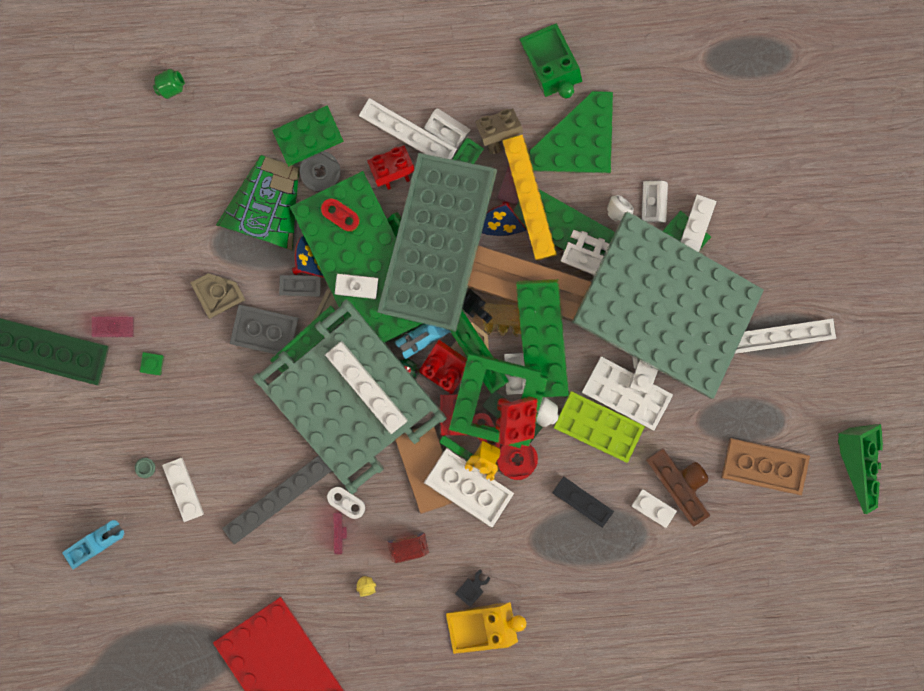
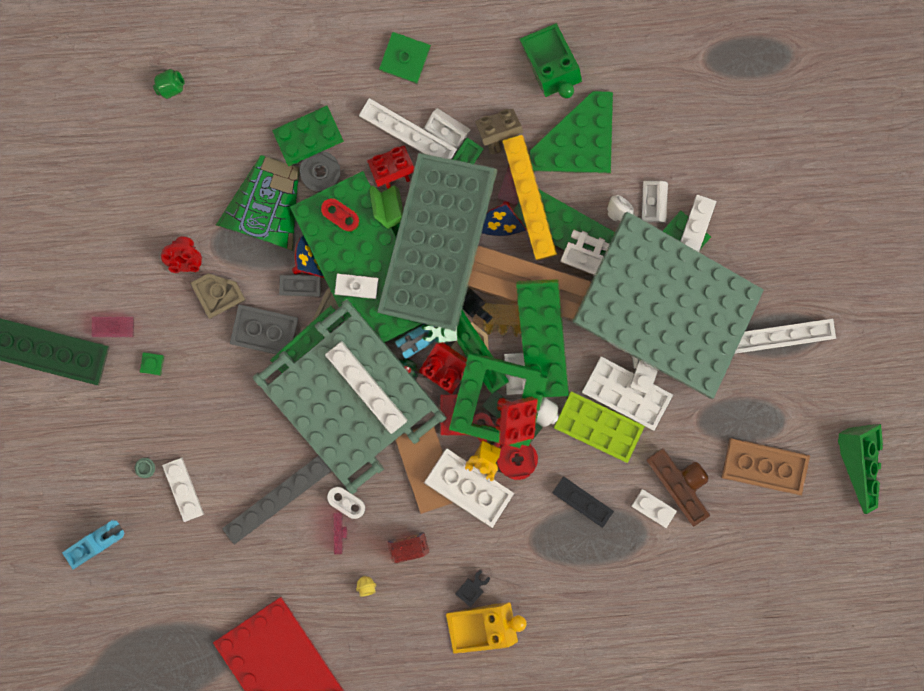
green tile [439,436,474,460] -> none
none -> red plate [161,236,202,273]
none -> bright green panel [369,185,403,229]
none -> green plate [379,32,431,84]
none -> plate [422,324,457,343]

